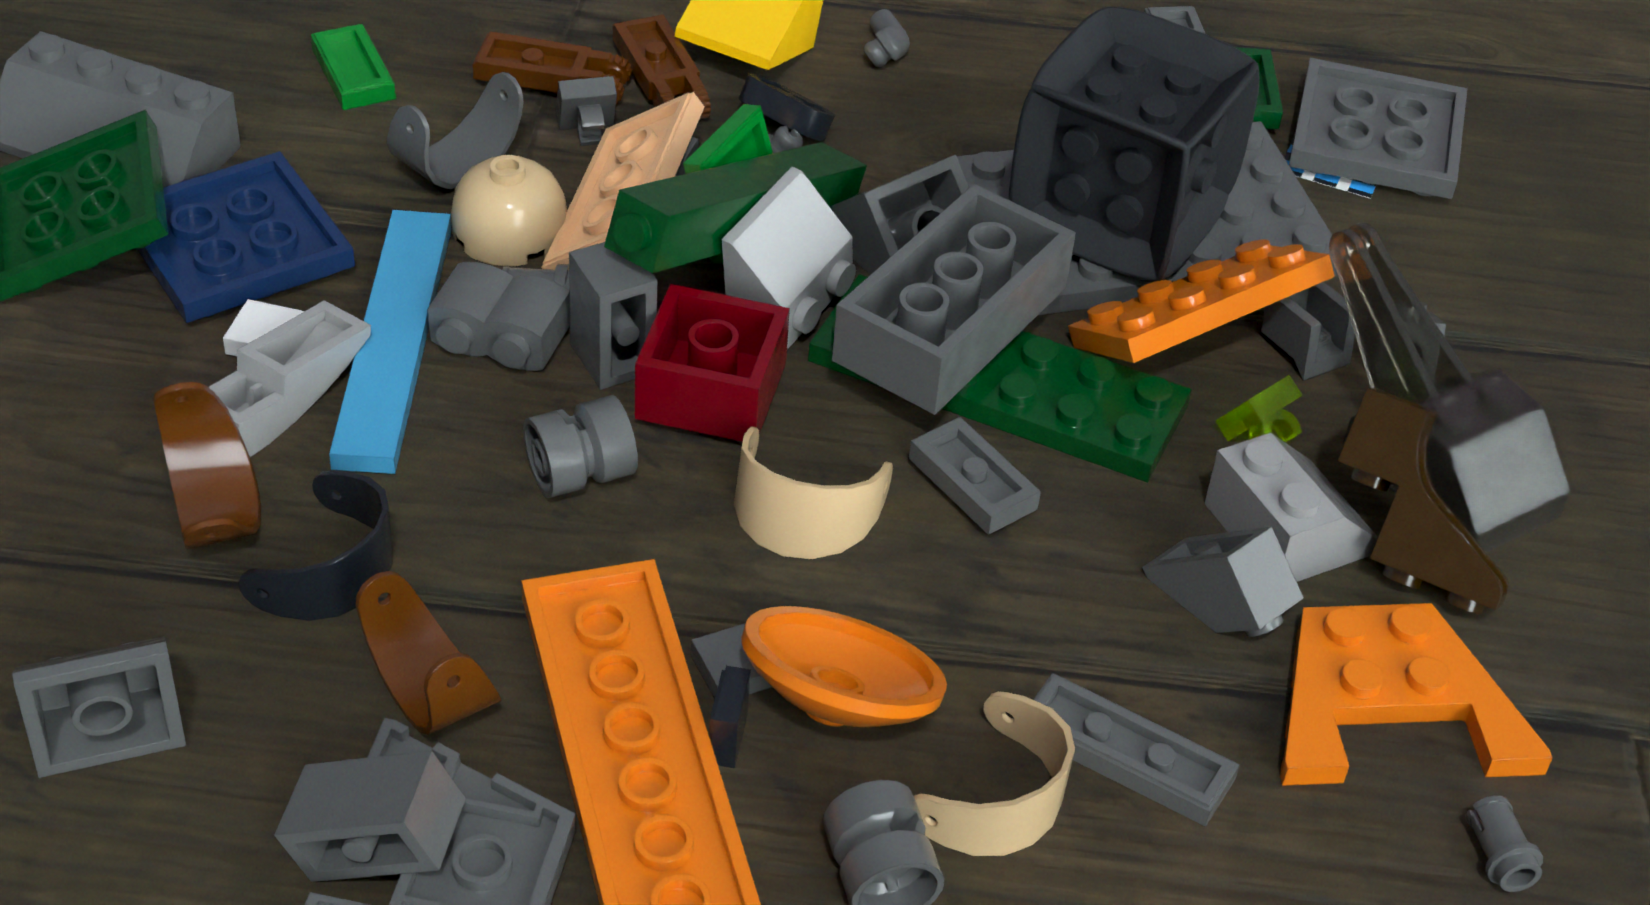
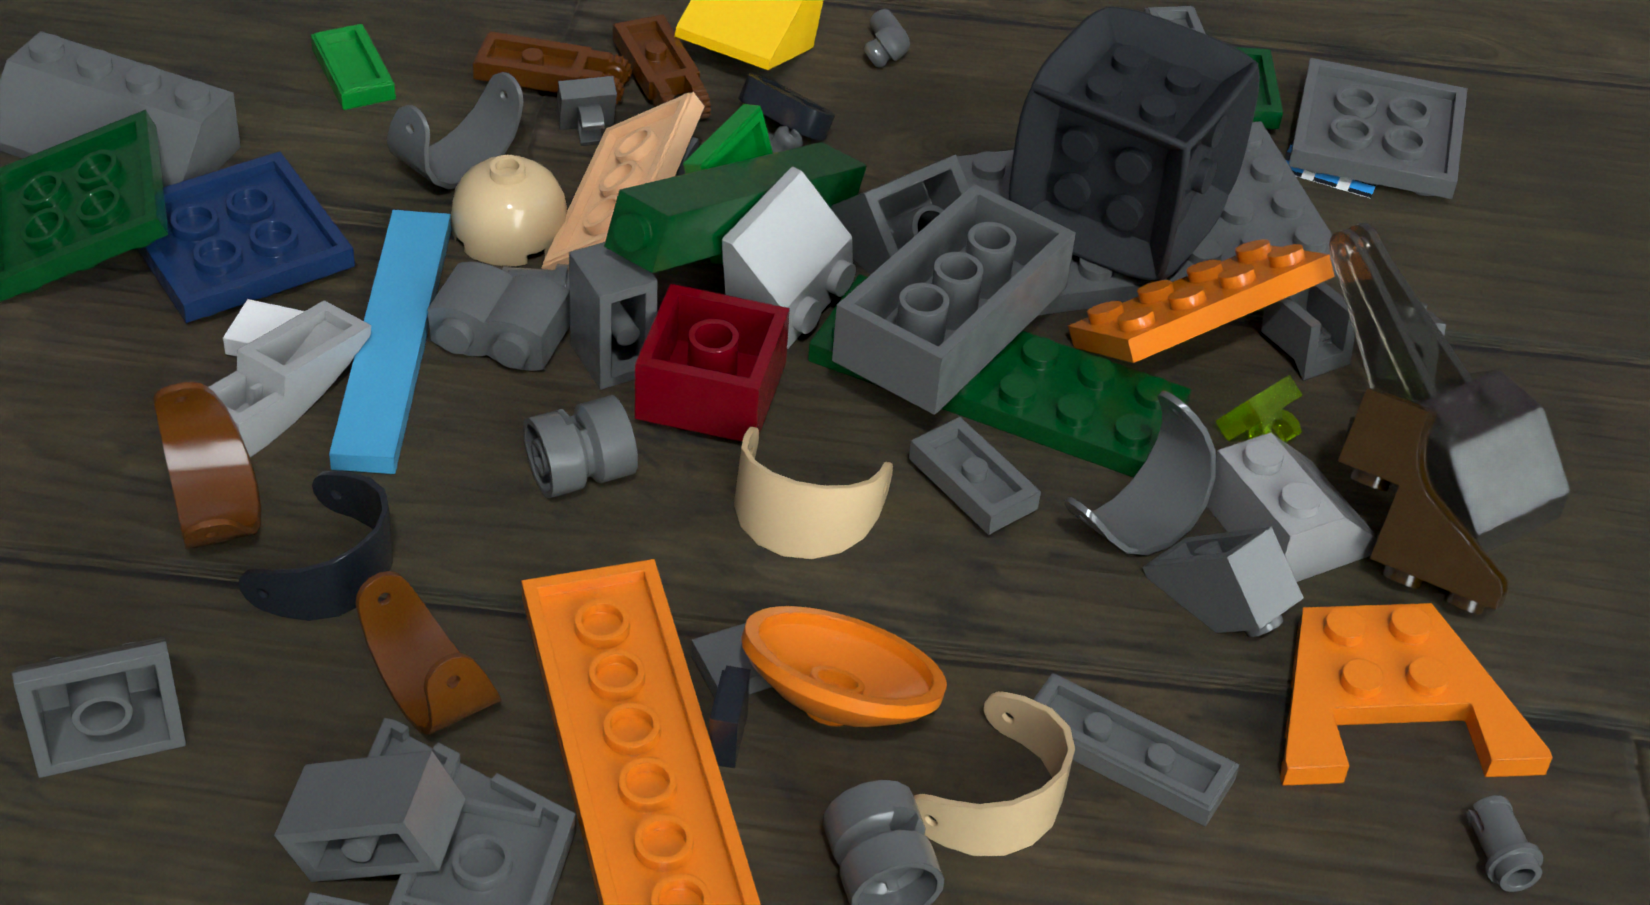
none -> dark grey piece [1064,391,1216,555]

